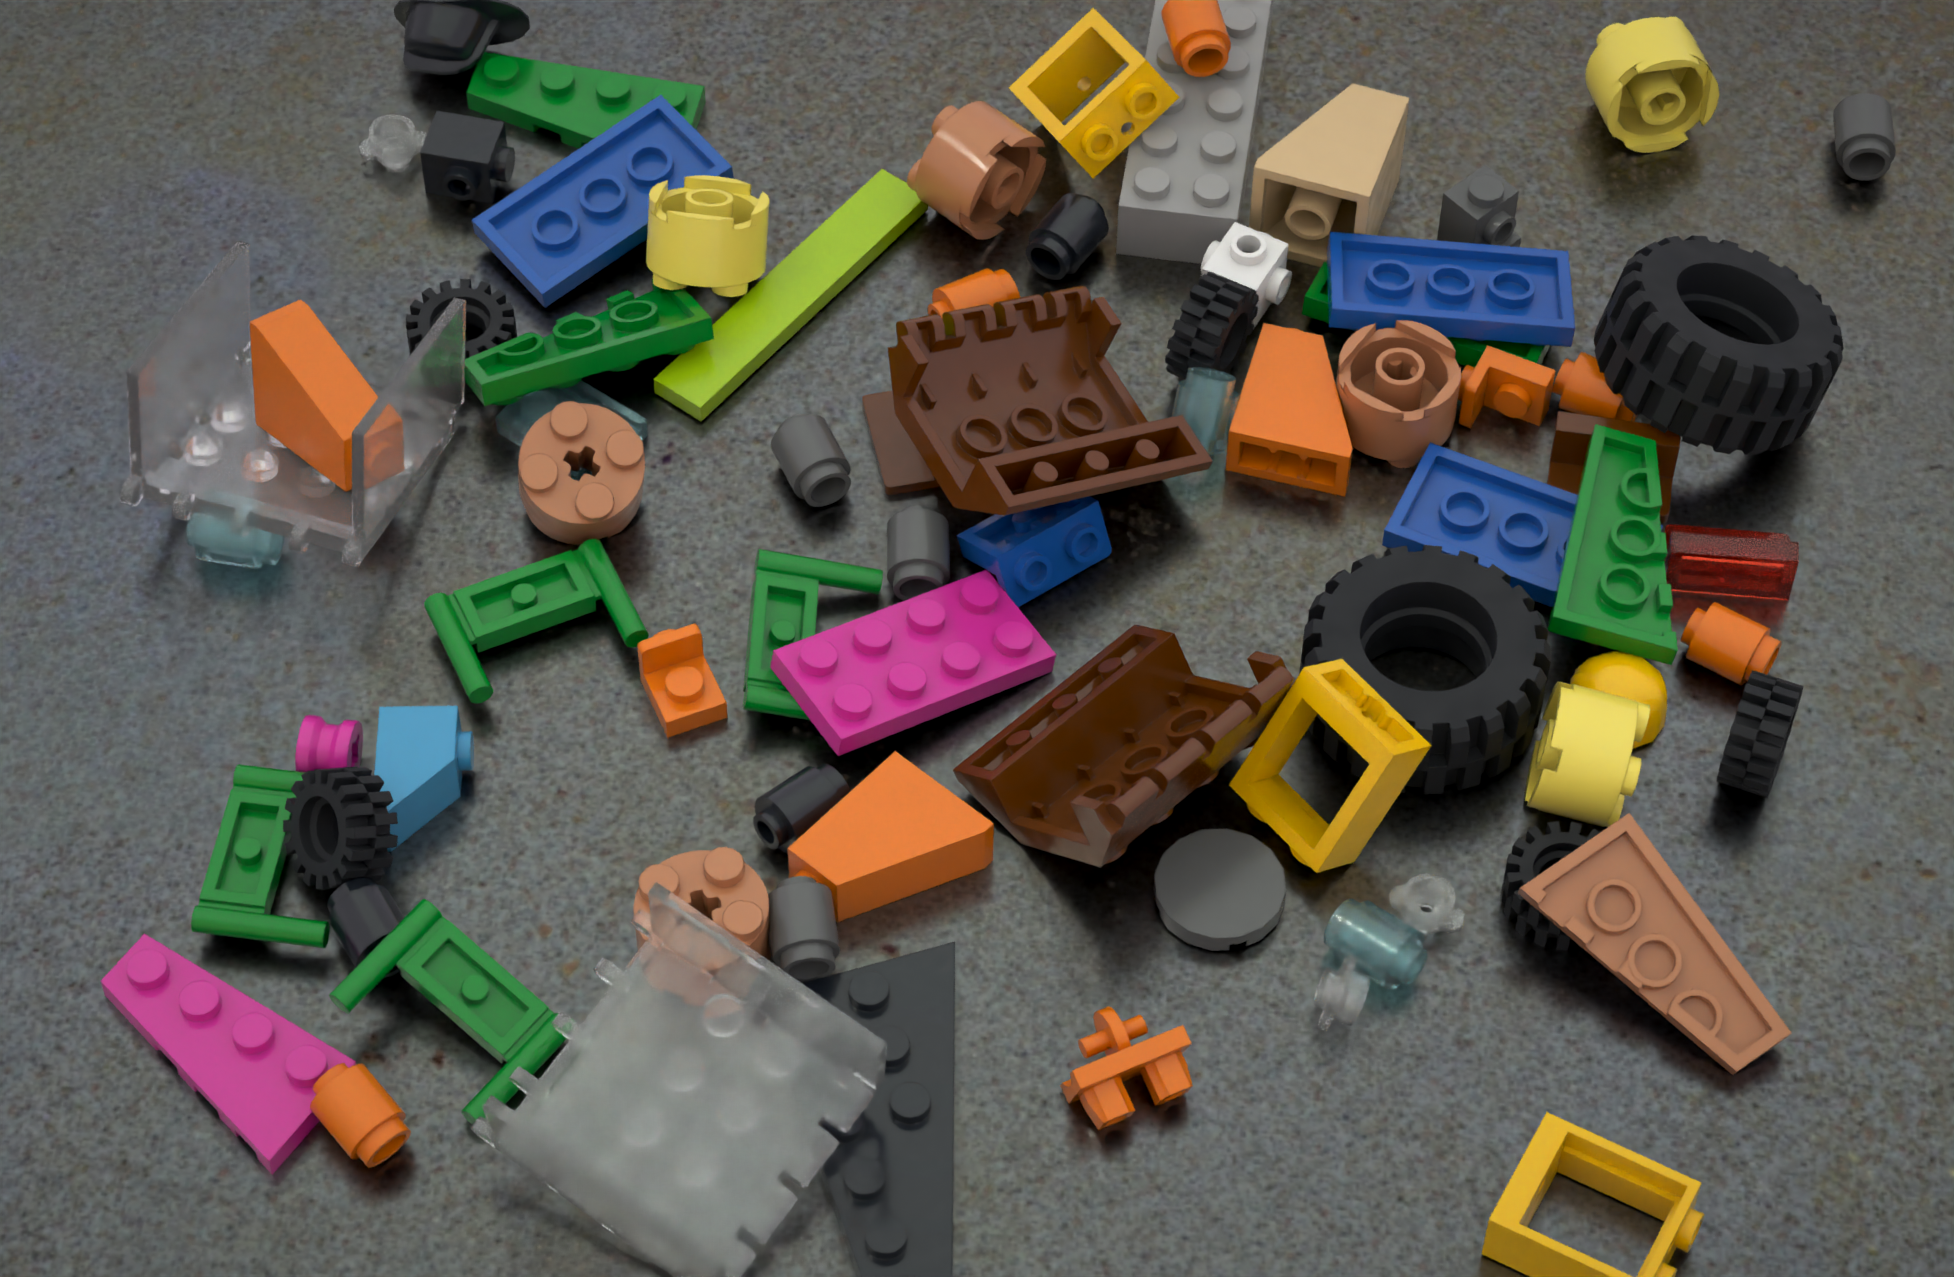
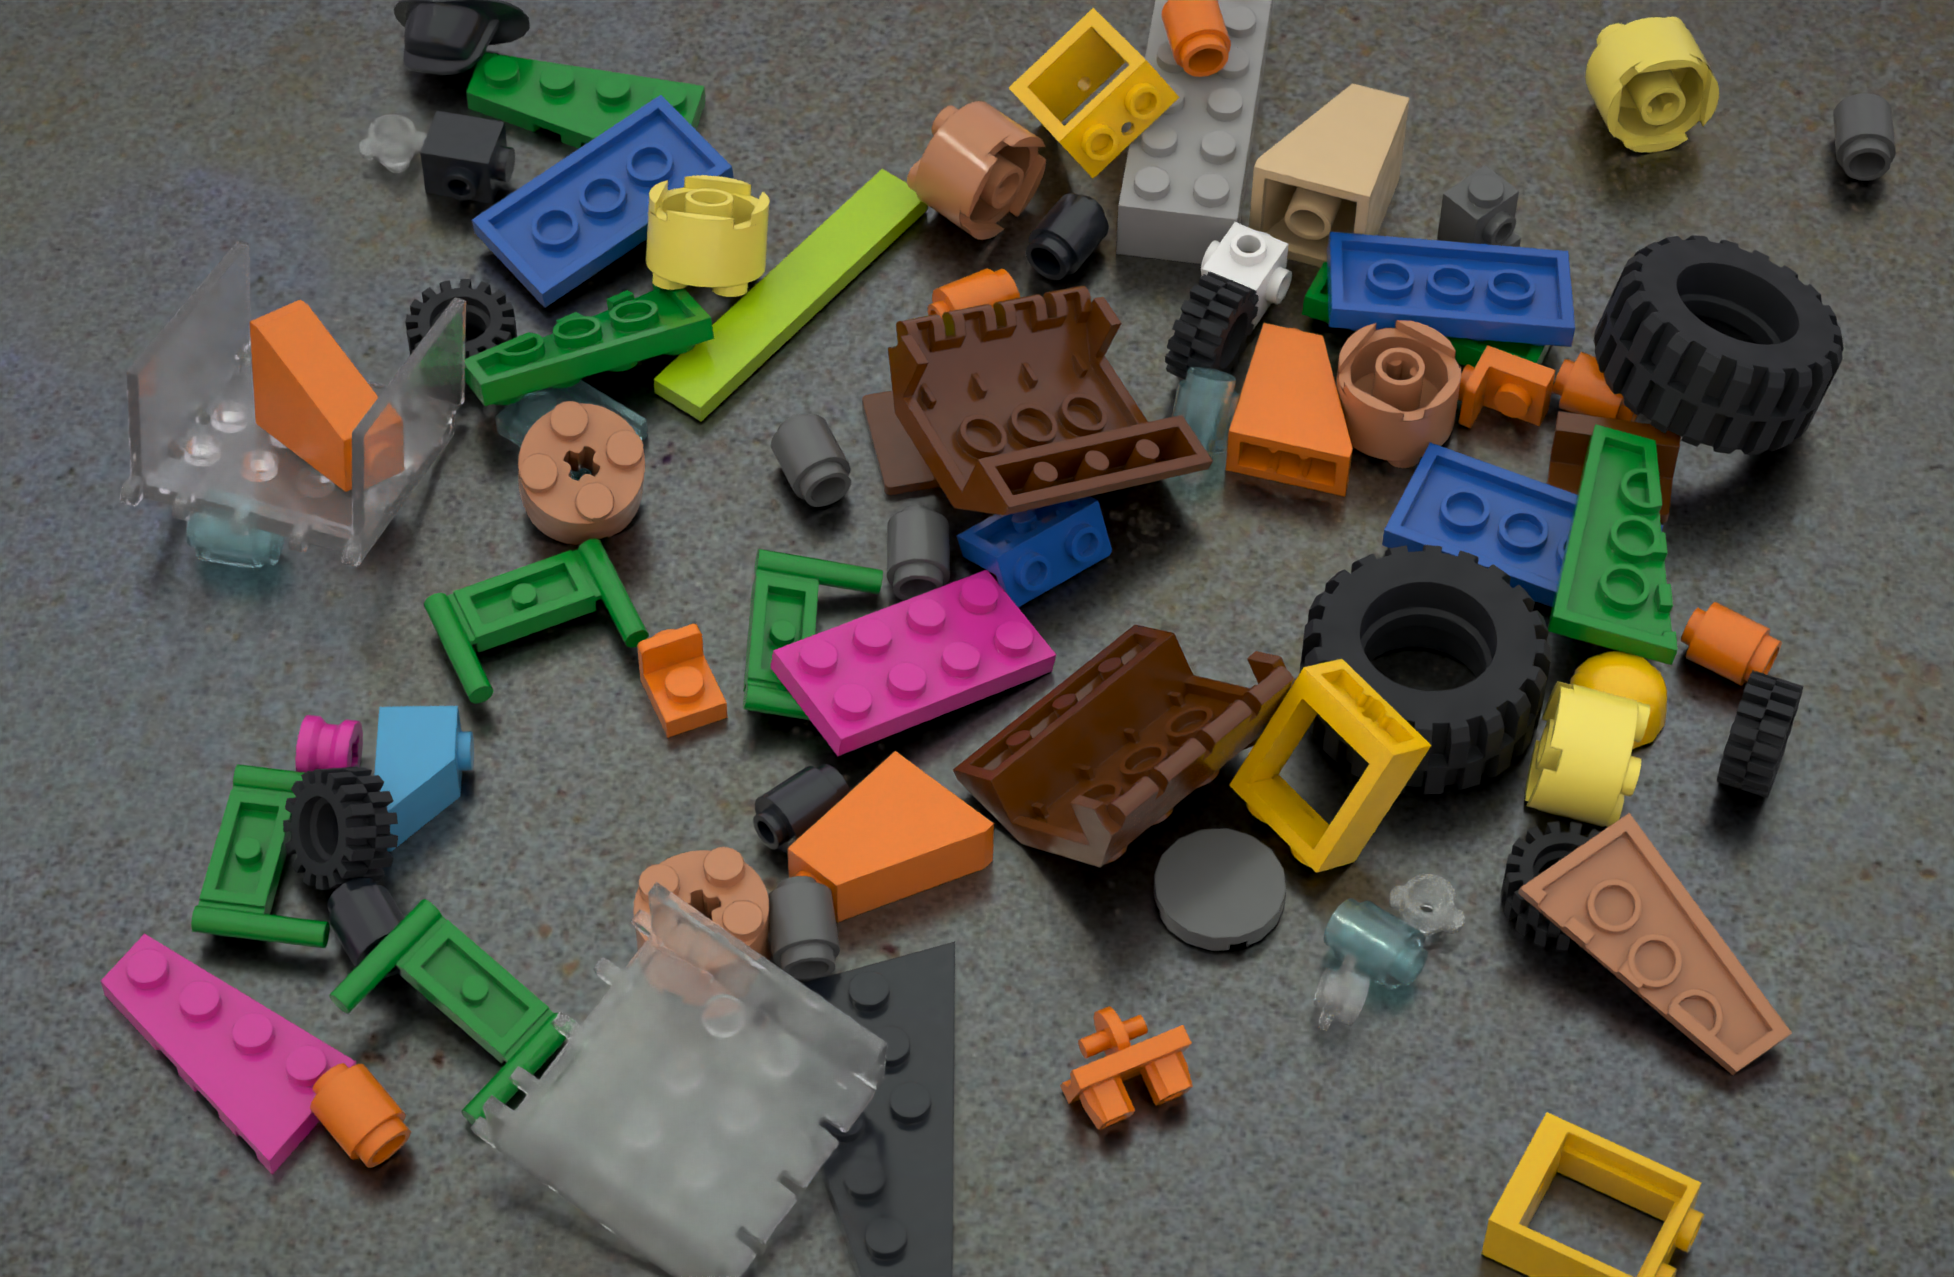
clear red panel [1664,524,1799,601] -> none

